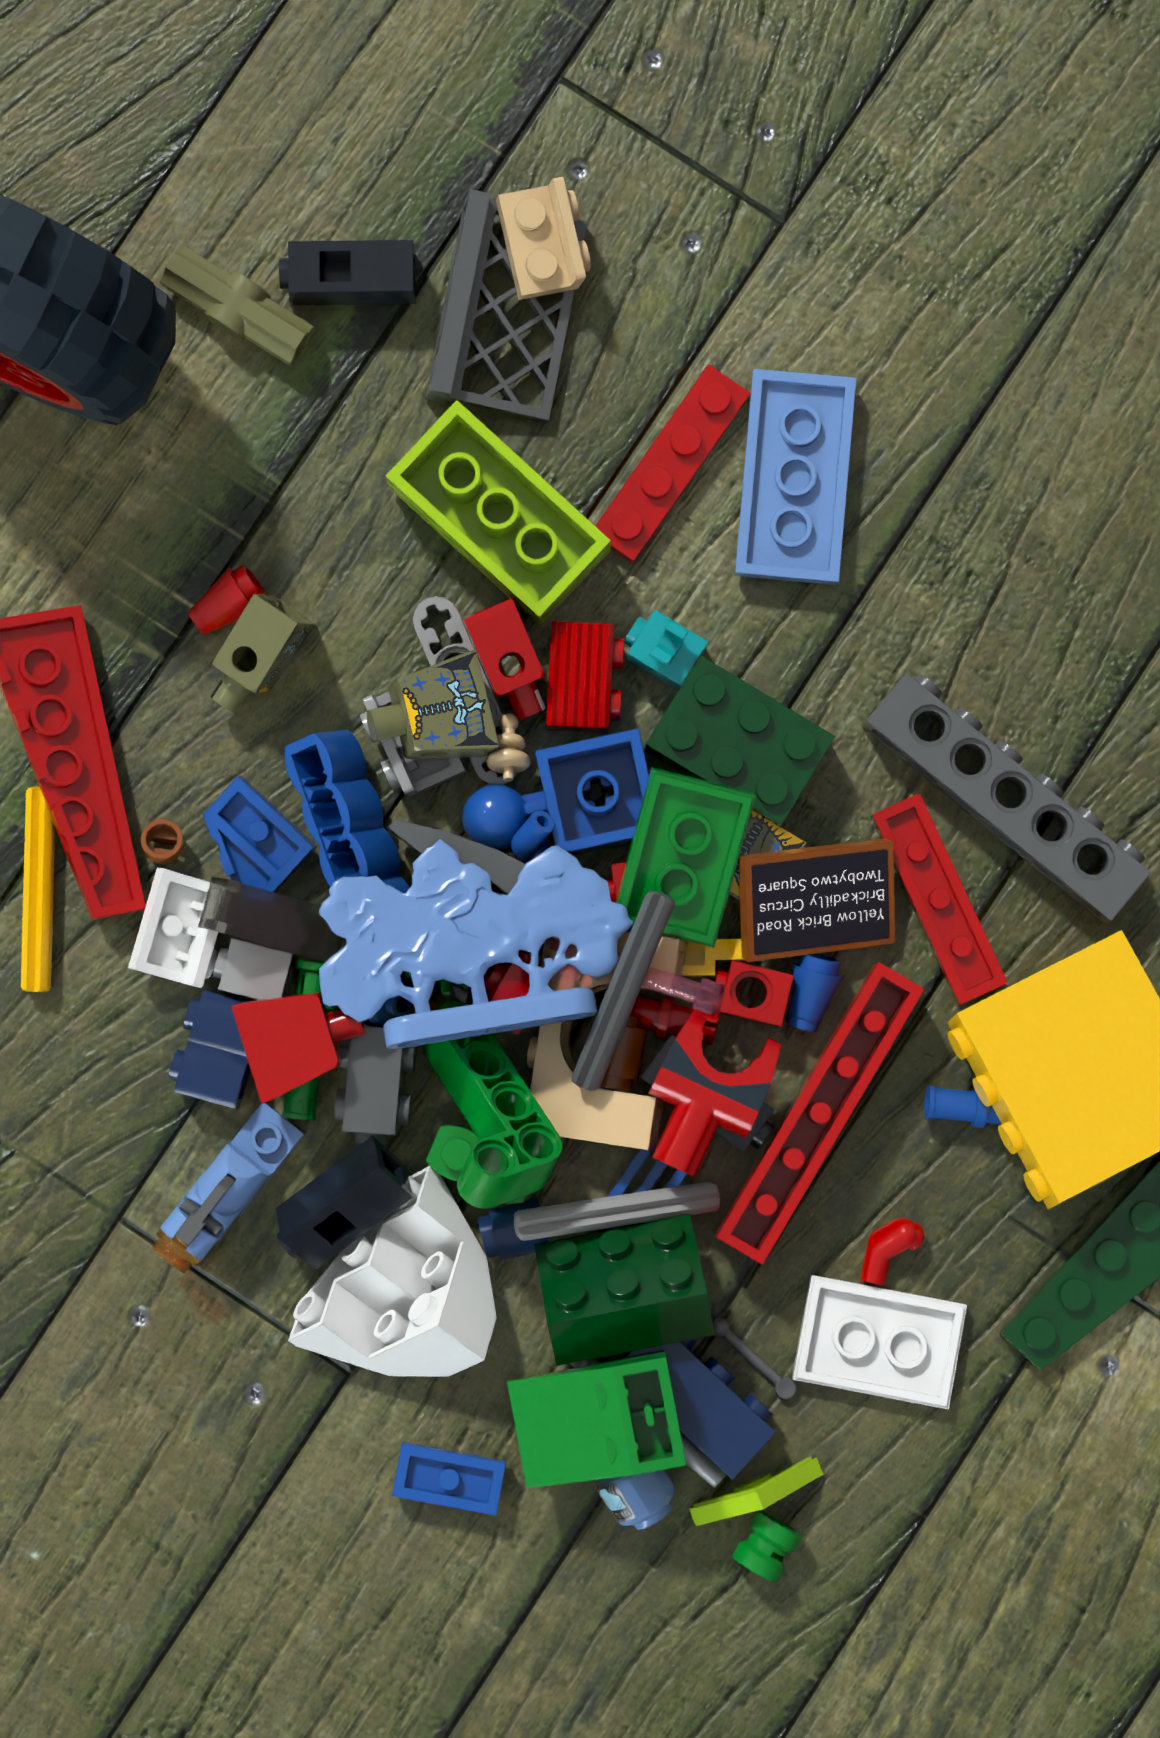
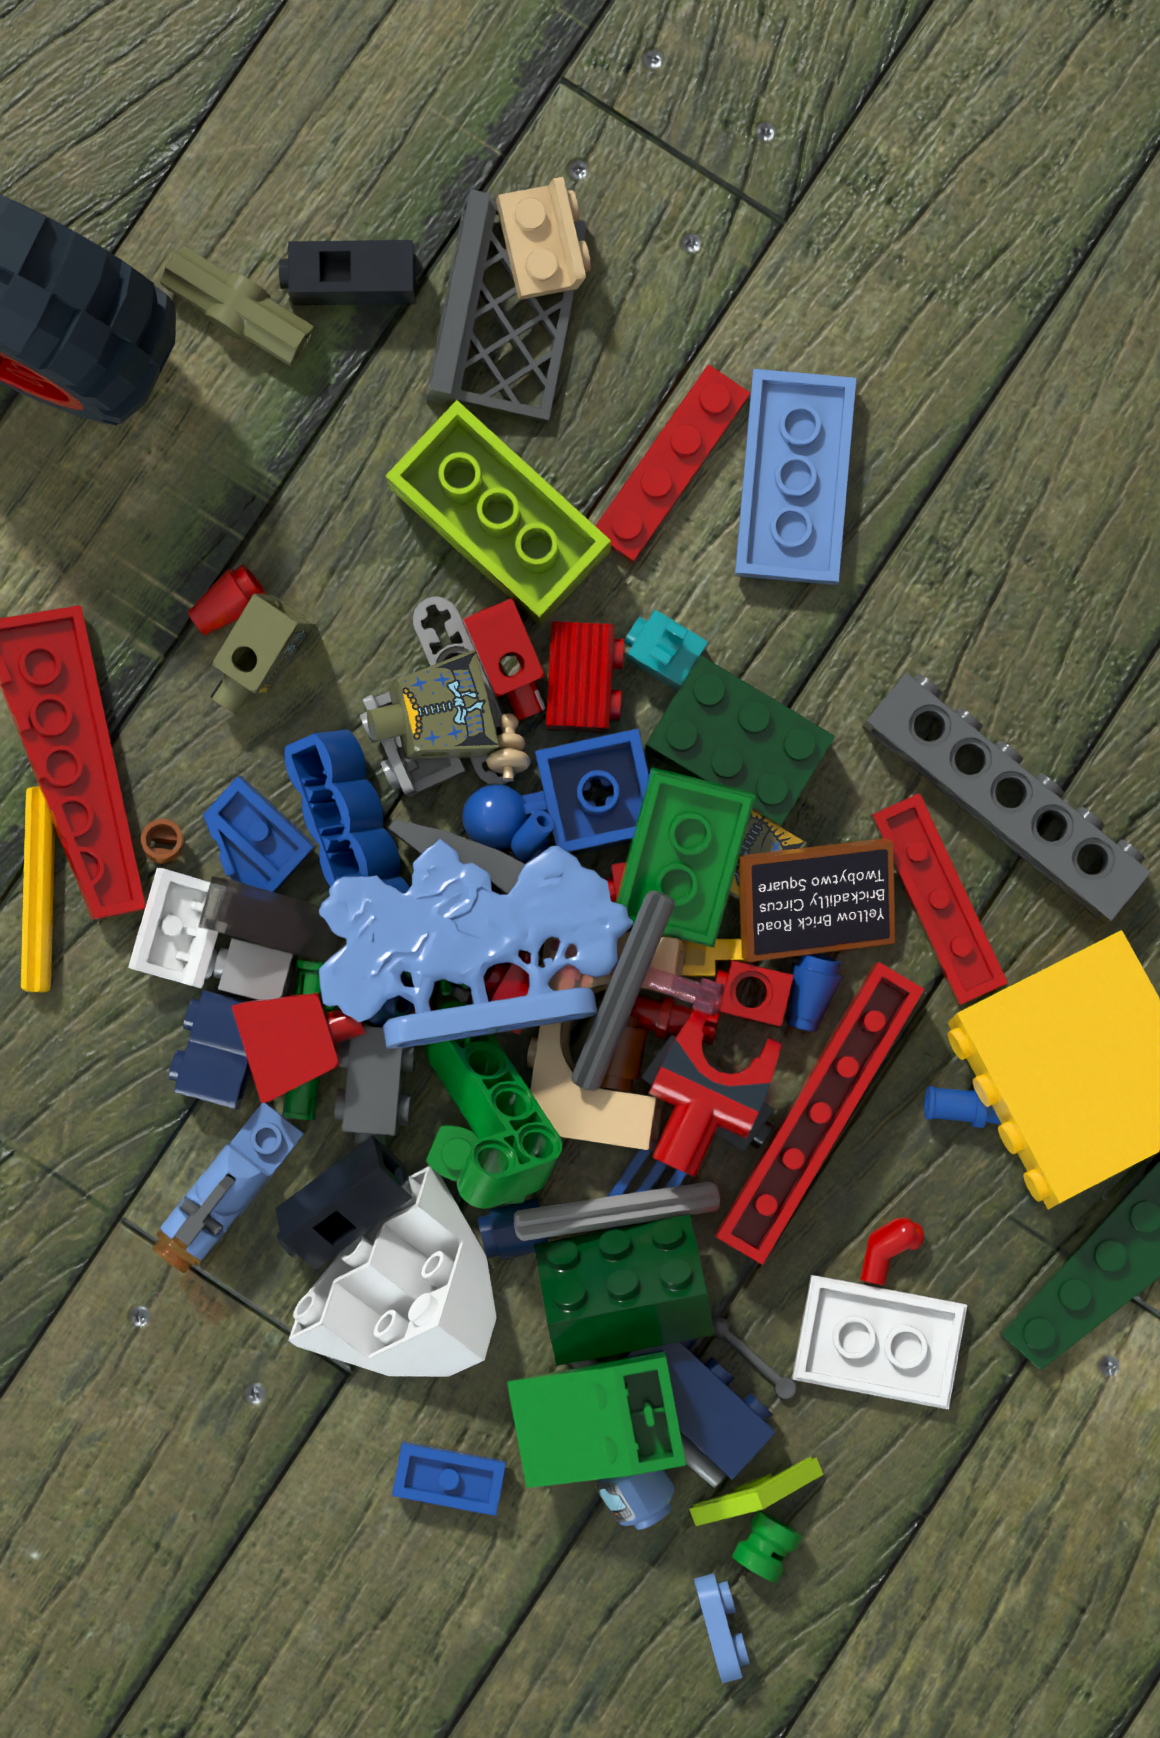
none -> medium blue plate [694,1573,750,1684]

